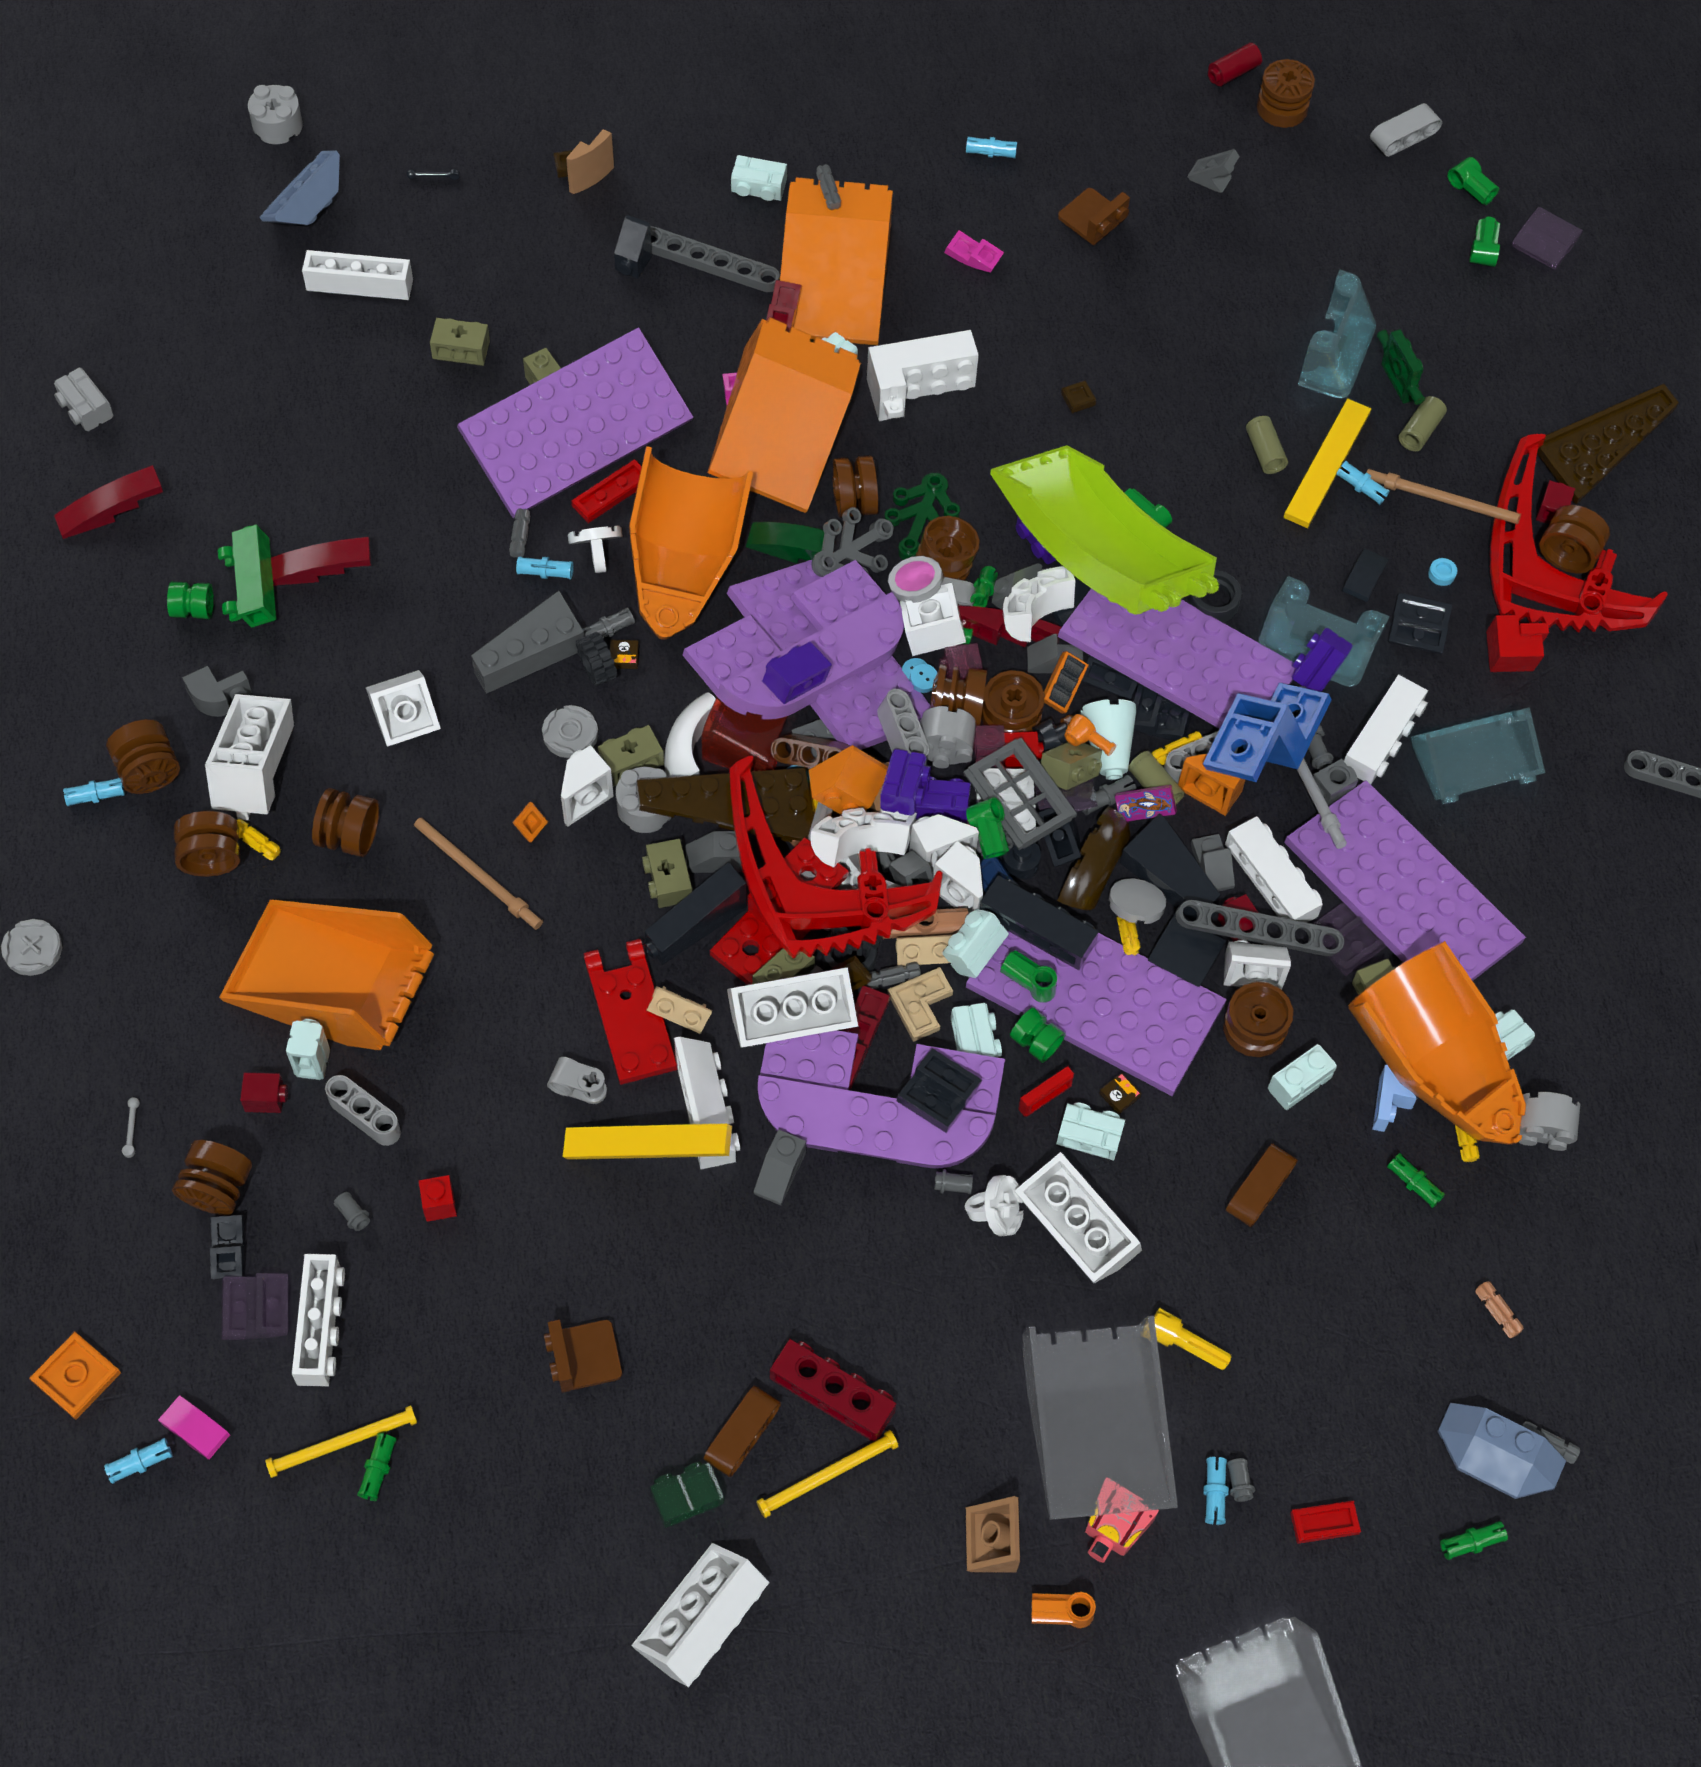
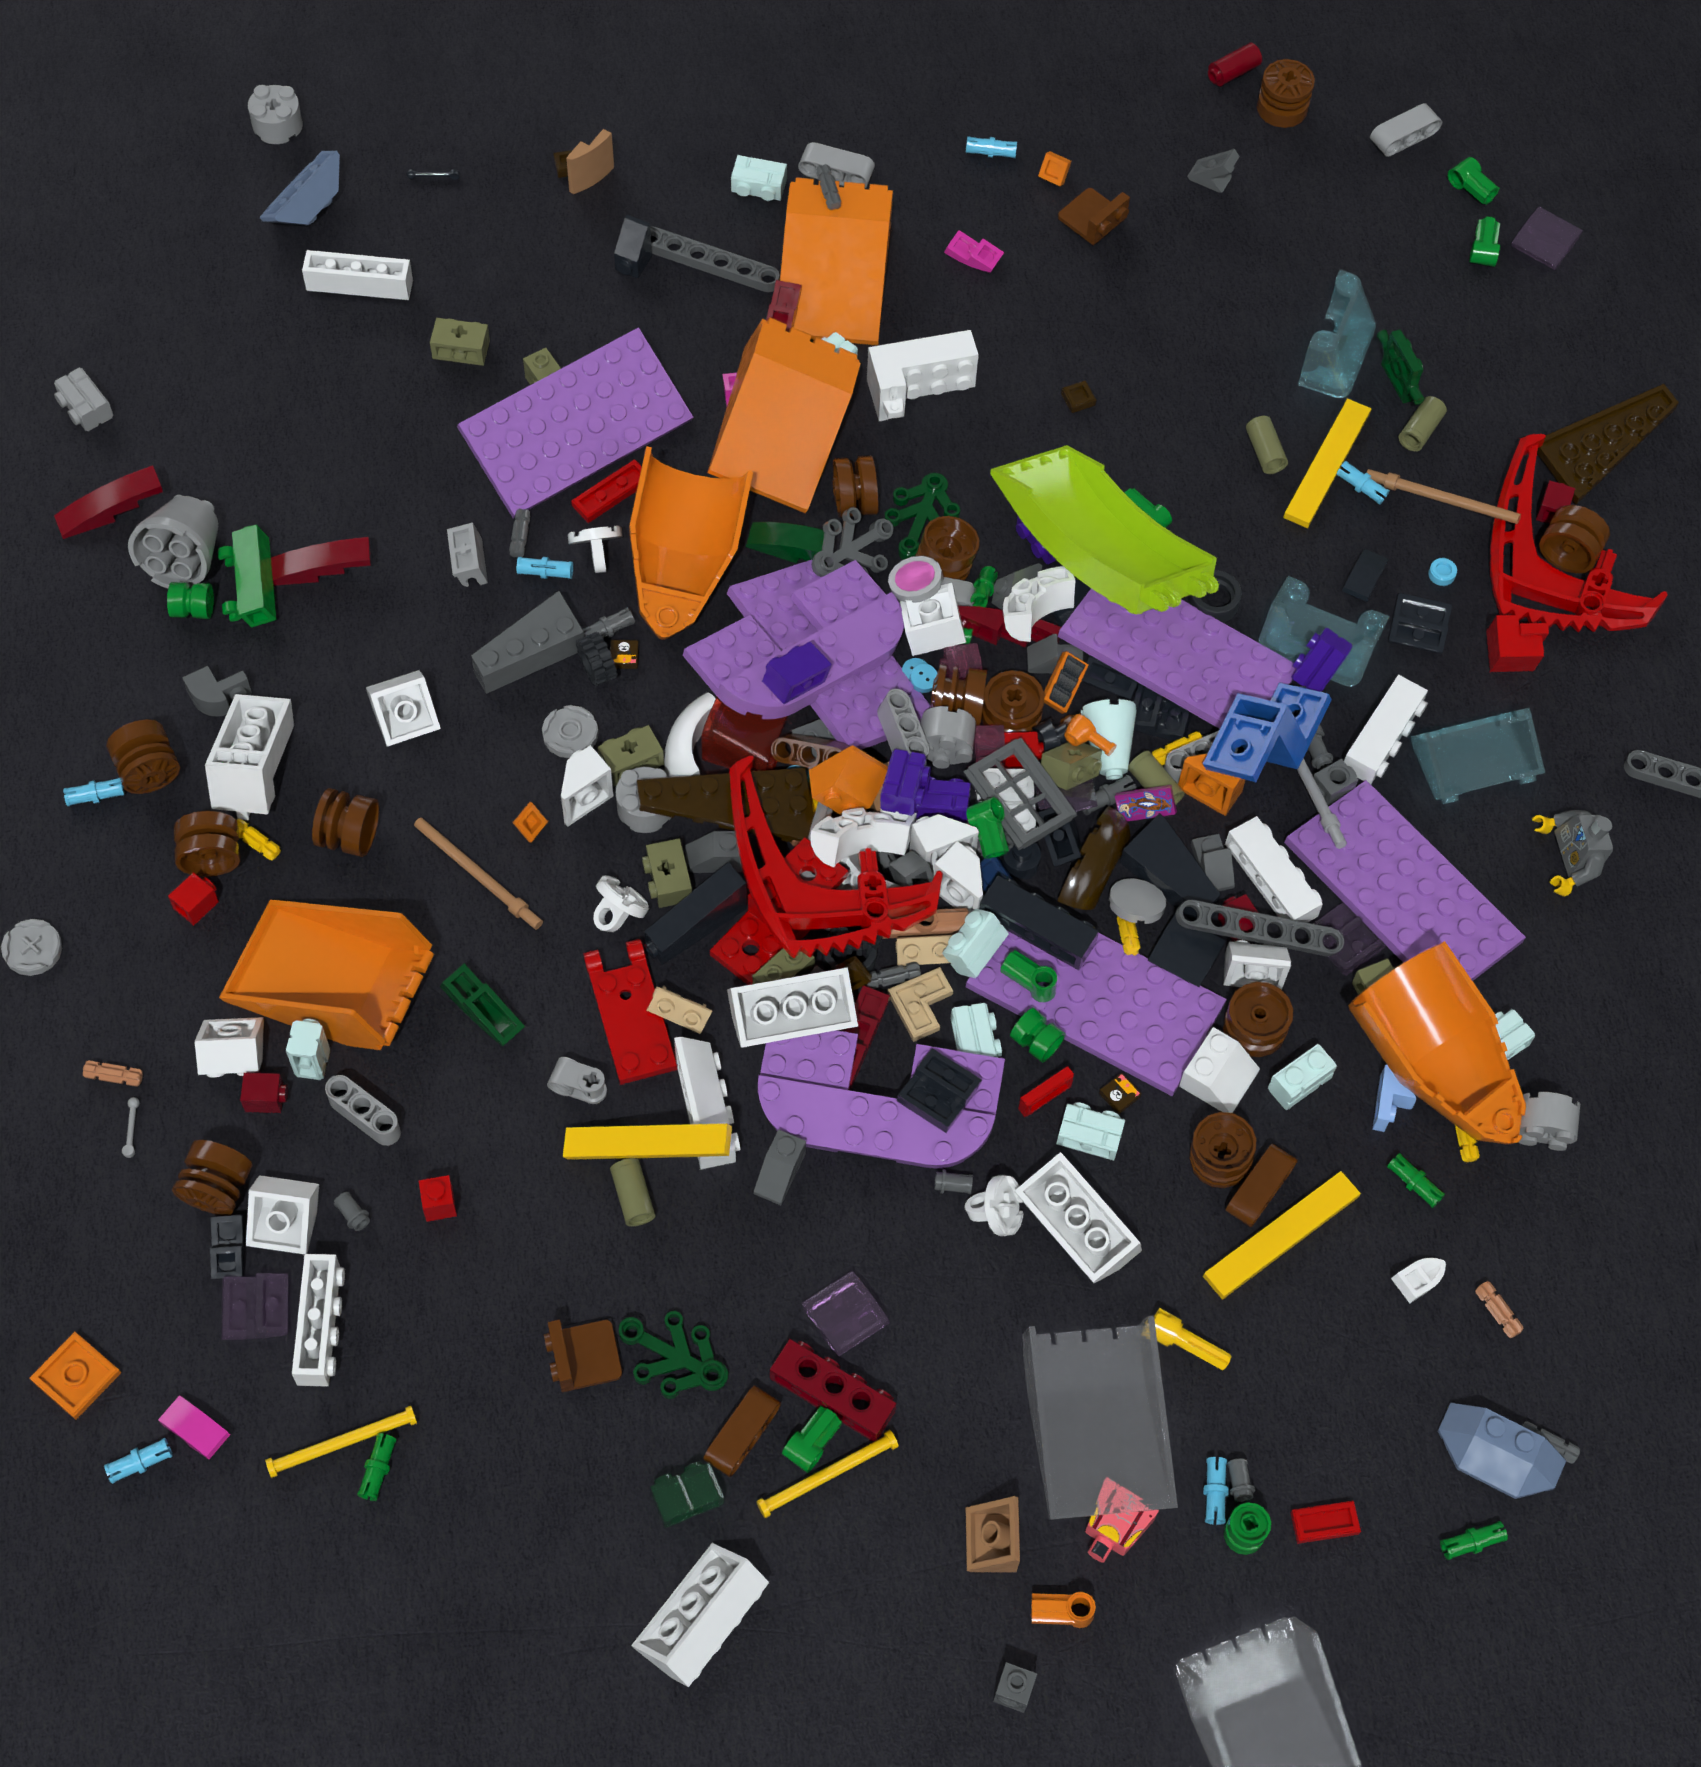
none -> nougat axle [83,1060,143,1086]
none -> light grey cone [128,495,218,588]
none -> red brick [168,872,219,926]
none -> white slope [195,1017,264,1077]
none -> white slope [246,1175,319,1254]
none -> dark green slope [440,963,525,1046]
none -> light grey hinge [447,523,488,587]
none -> white tile [593,875,649,932]
none -> olive pin [610,1158,655,1226]
none -> dark green plant [619,1311,728,1399]
none -> green piece [782,1406,842,1473]
none -> light grey beam [798,142,875,188]
none -> clear purple slope [802,1271,890,1356]
none -> dark grey brick [993,1662,1037,1713]
none -> orange tile [1038,151,1072,186]
none -> white slope [1179,1027,1260,1113]
none -> reddish brown wheel [1189,1112,1256,1188]
none -> yellow tile [1203,1171,1361,1300]
none -> green wheel [1223,1502,1271,1555]
none -> white plate [1391,1258,1446,1303]
none -> dark grey torso [1532,810,1613,896]

